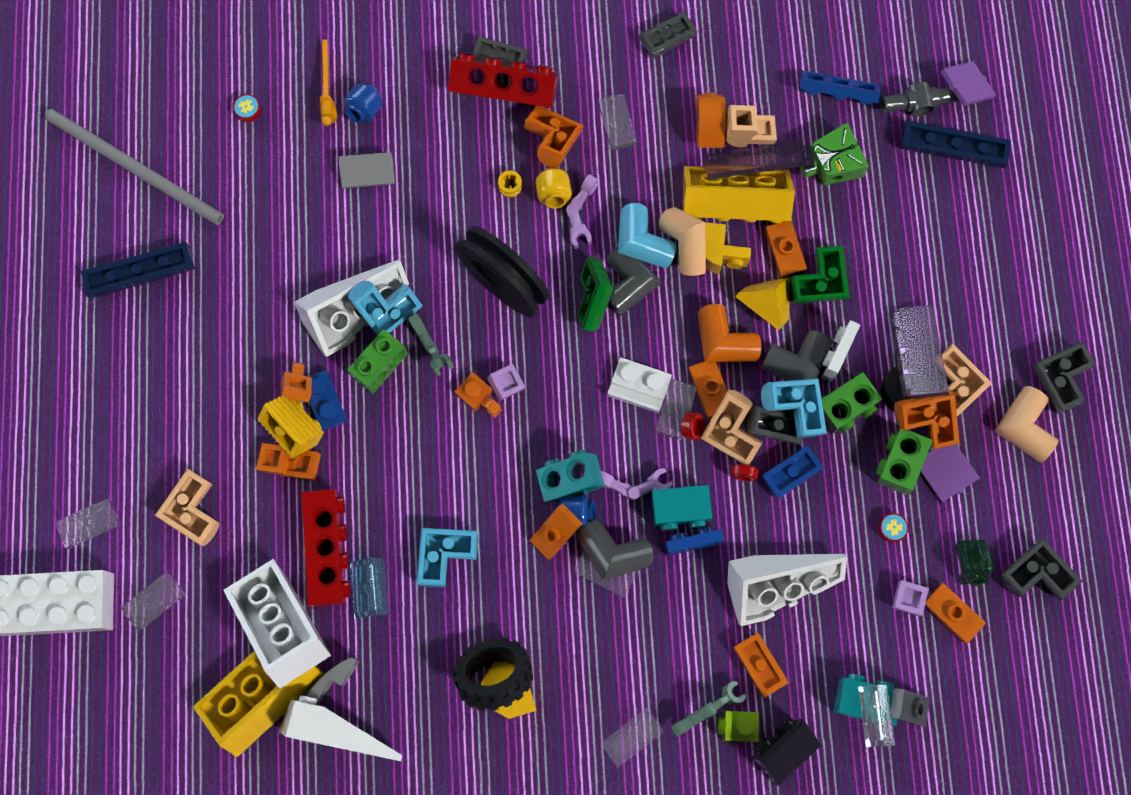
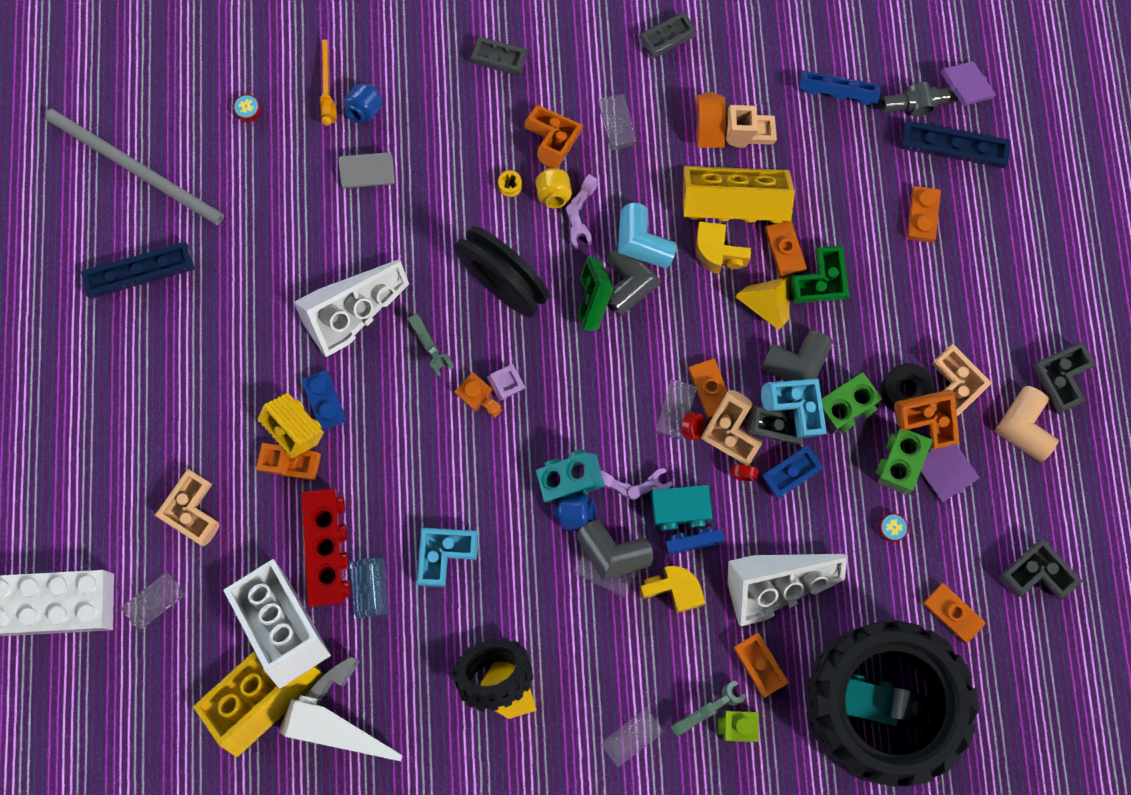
clear plate [55,499,120,549] -> none
orange plate [281,362,312,403] -> none
bright green brick [347,329,408,395] -> none
medium azure brick [348,281,422,336] -> none
red brick [448,53,559,108] -> none
orange plate [529,503,583,560] -> none
white plate [607,357,672,414] -> none
light nougat brick [659,207,706,276] -> none
orange brick [698,304,761,362] -> none
clear purple windscreen [702,141,814,180] -> none
black slope [751,718,821,786] -> none
bright green torso [799,123,869,185] -> none
white plate [821,320,860,383] -> none
clear plate [858,684,895,747] -> none
clear purple windscreen [889,304,949,399] -> none
lavender plate [892,580,929,617] -> none
bracket [956,539,993,586] -> none
none -> yellow brick [639,566,706,614]
none -> black tyre [805,621,978,787]
none -> orange plate [907,186,941,243]

